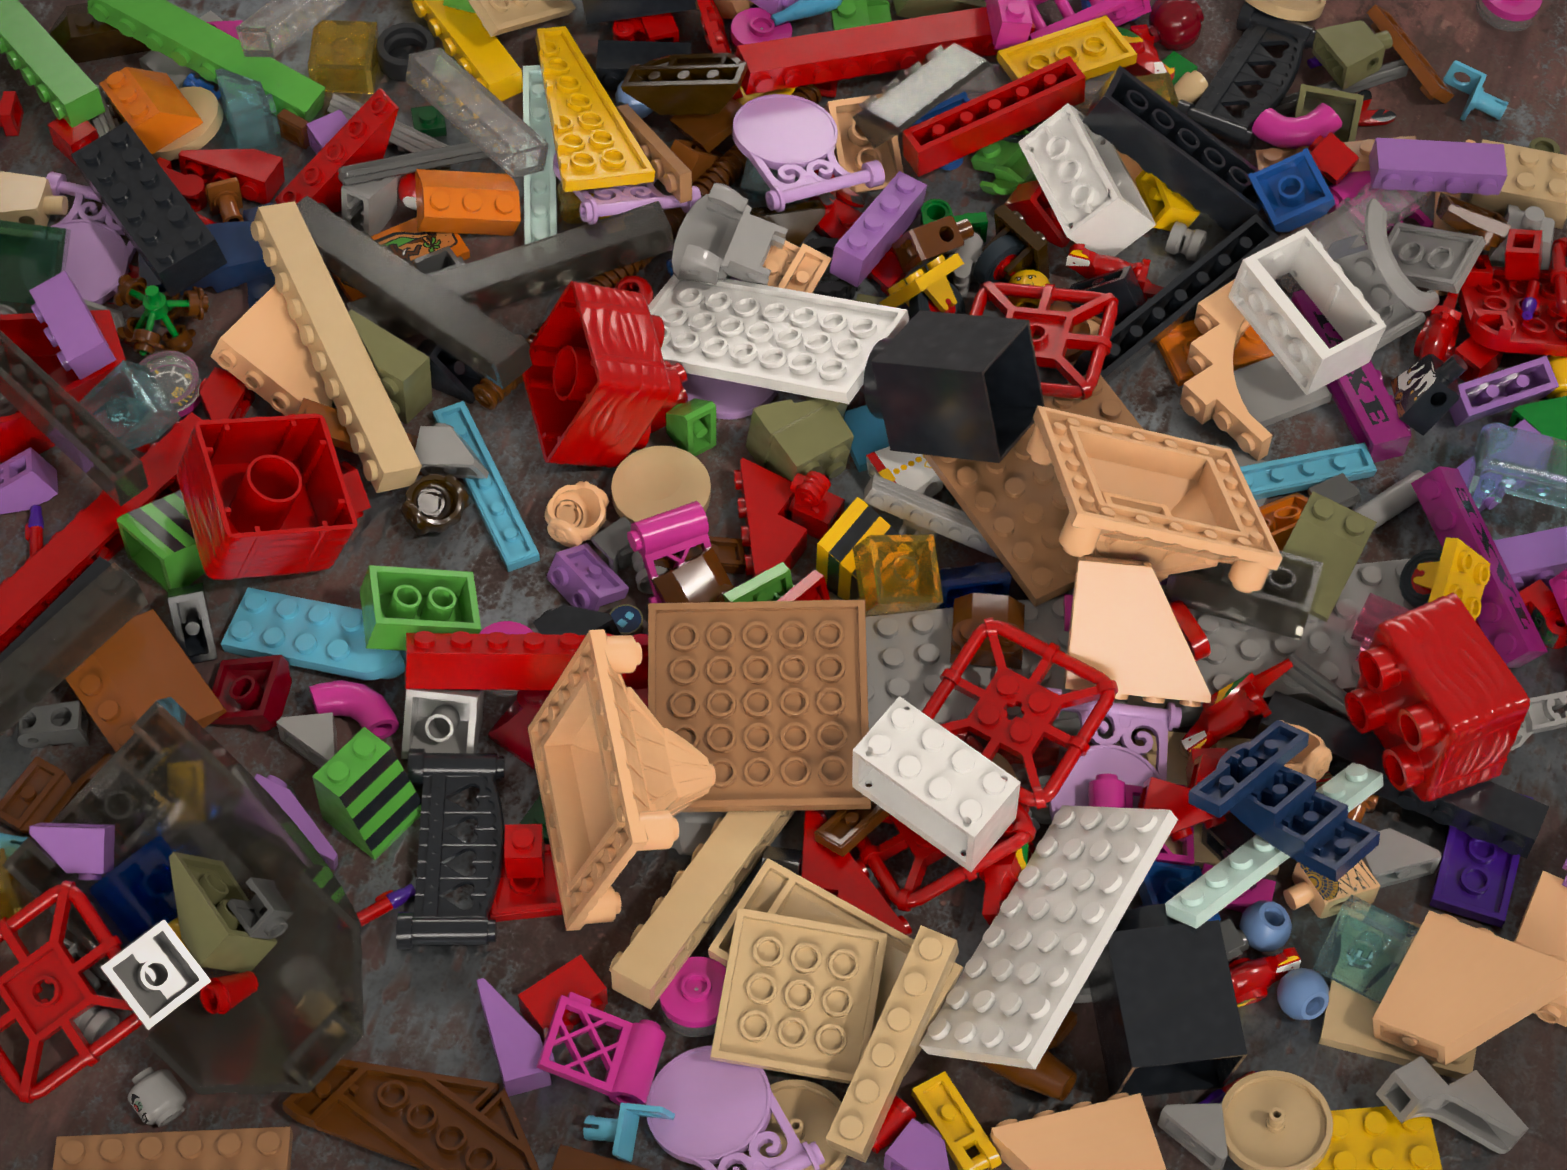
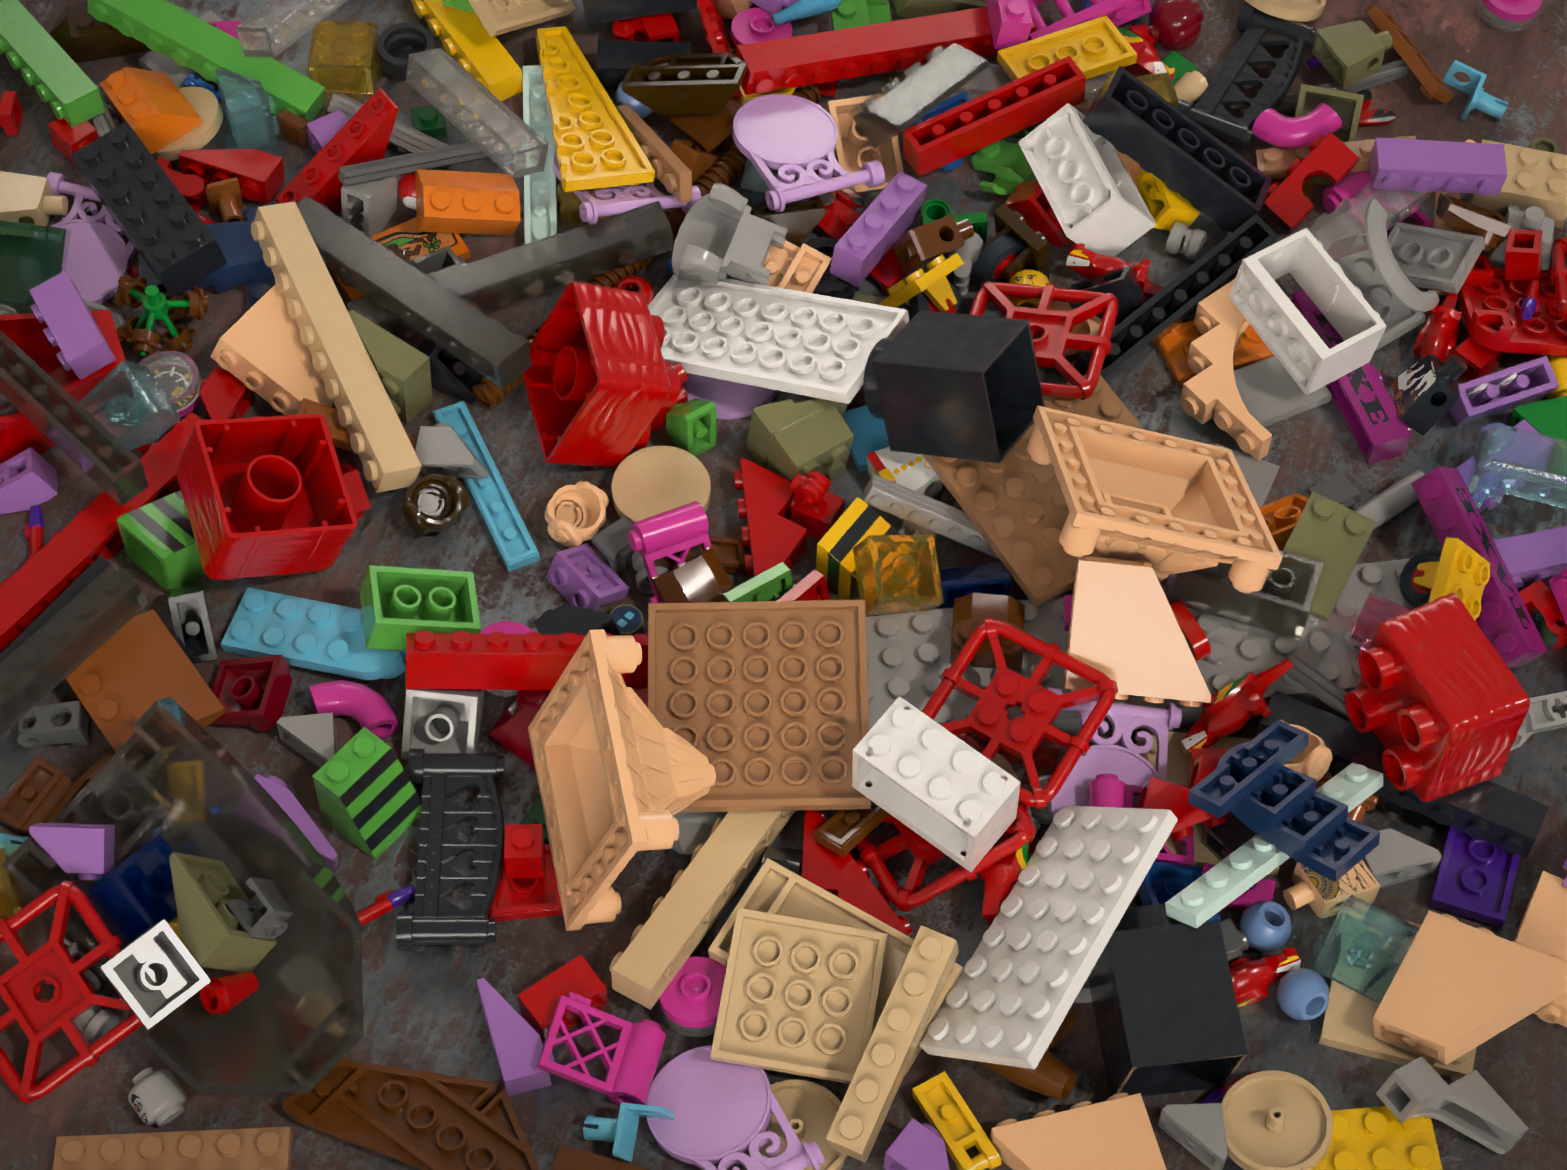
red cone [872,1095,917,1154] -> none
medium azure tile [1240,442,1377,500] -> none
blue slope [1248,148,1335,232] -> none

